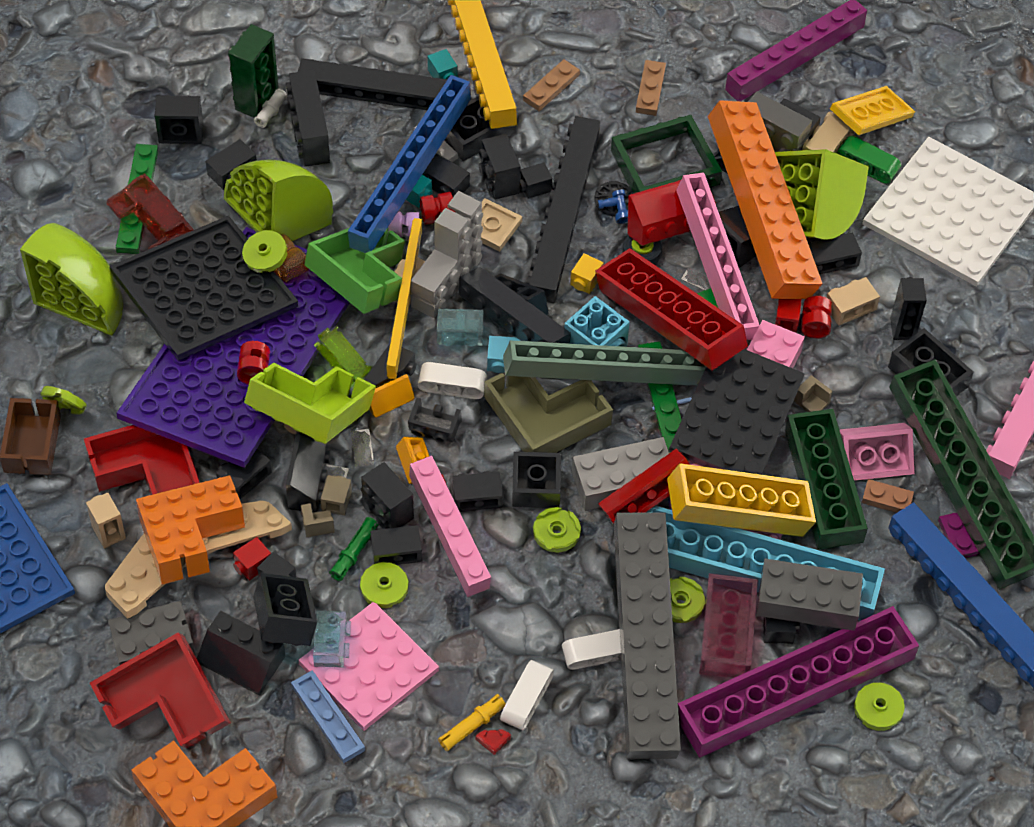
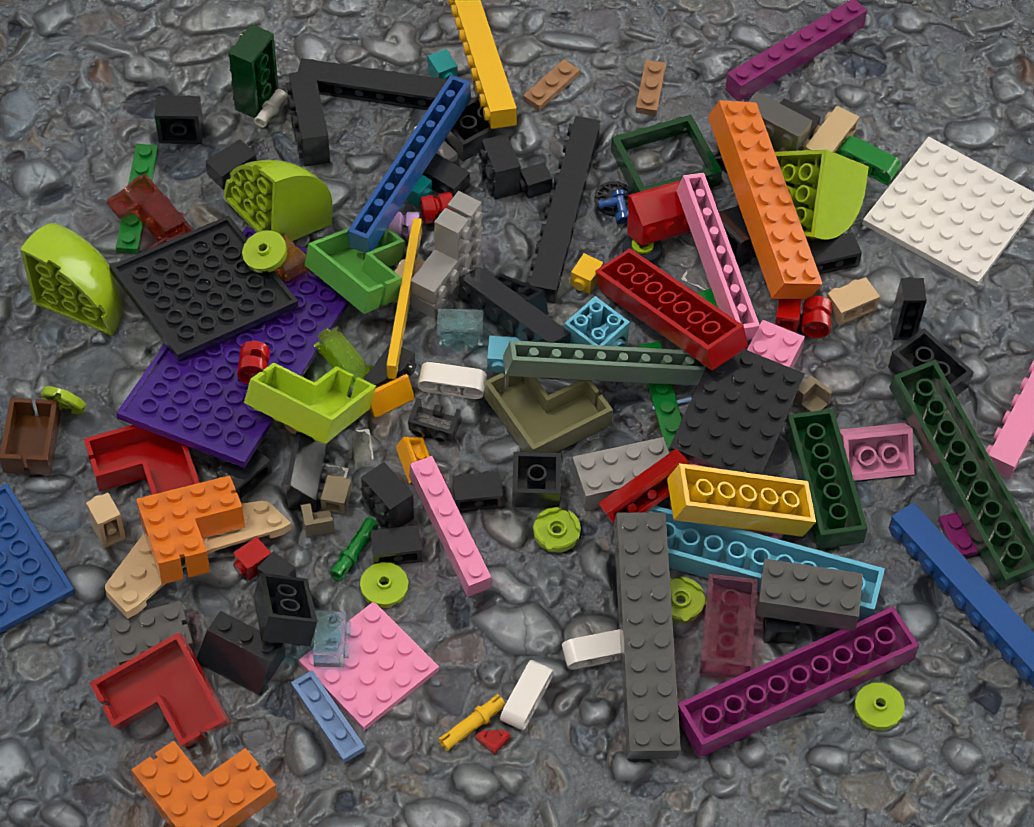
tan plate [481,198,523,252] -> none
yellow tile [830,86,915,135] -> none
nougat plate [861,479,914,513] -> none

